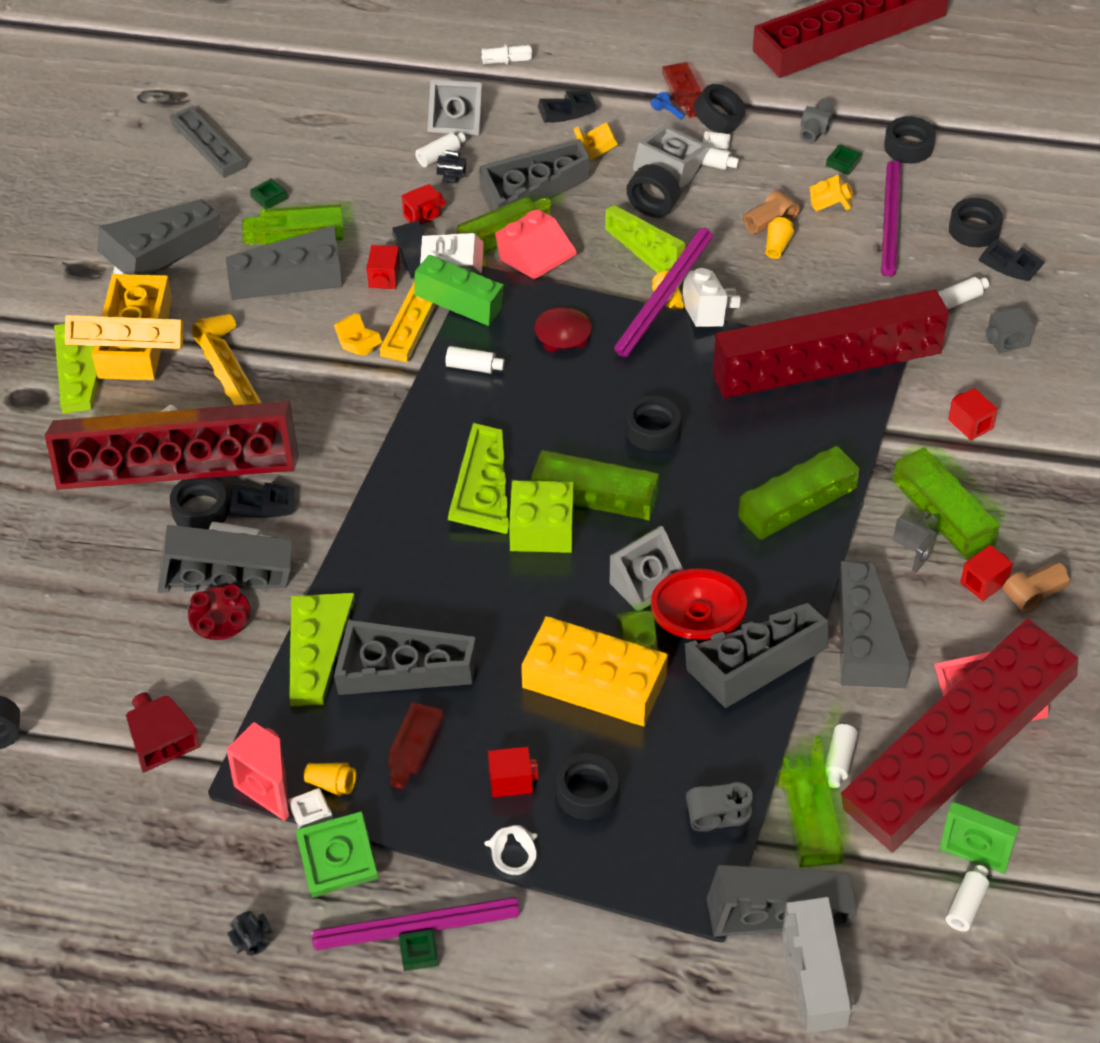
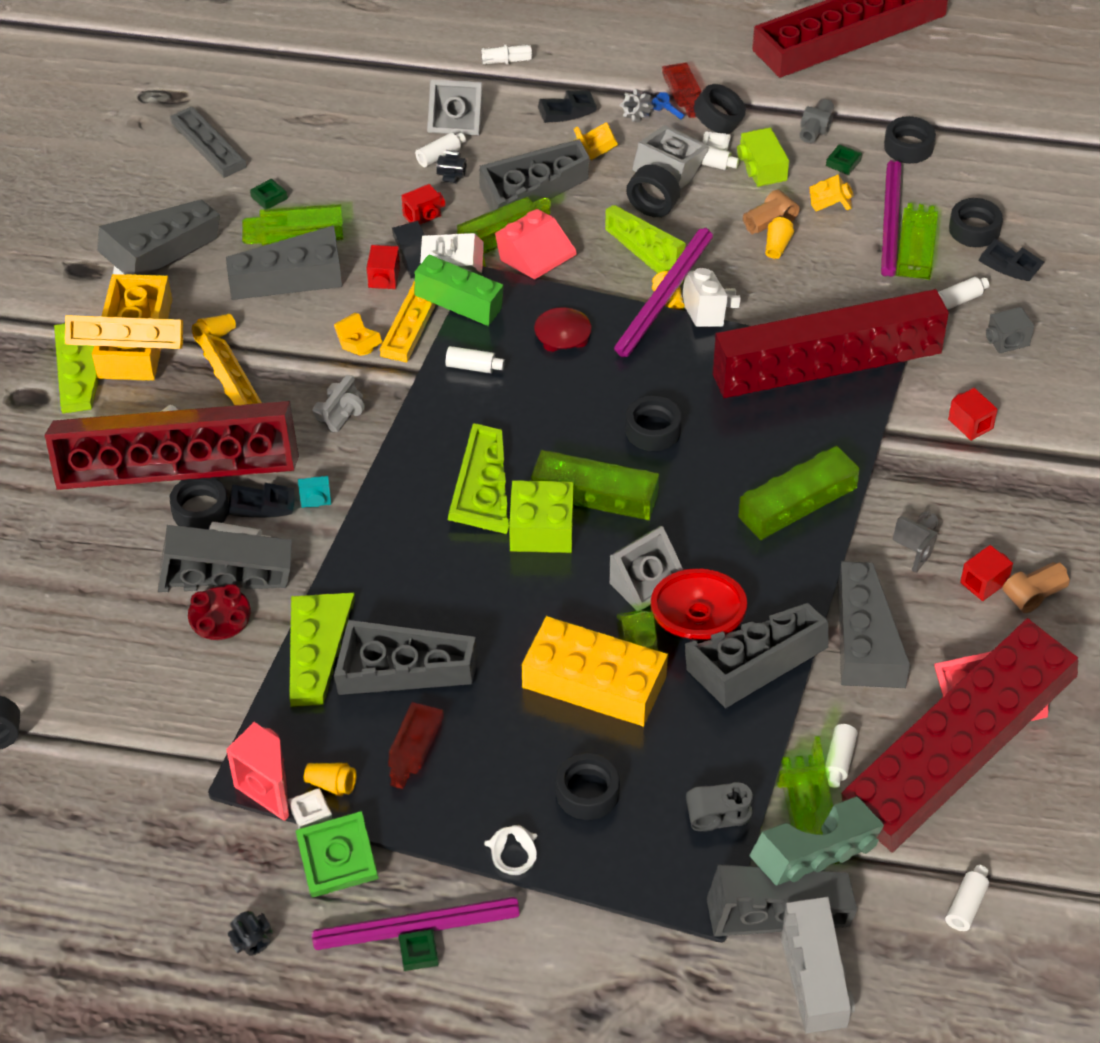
dark red torso [126,692,201,773] -> none
red brick [488,747,538,798] -> none
clear neon green brick [892,447,1000,560] -> none
bright green plate [939,802,1019,874] -> none
none -> teal plate [298,476,332,508]
none -> light grey hips [313,375,365,432]
none -> light grey gear [620,89,654,123]
none -> lime brick [737,127,789,187]
none -> sand green arch [749,796,884,886]
none -> clear neon green hinge [896,203,938,280]

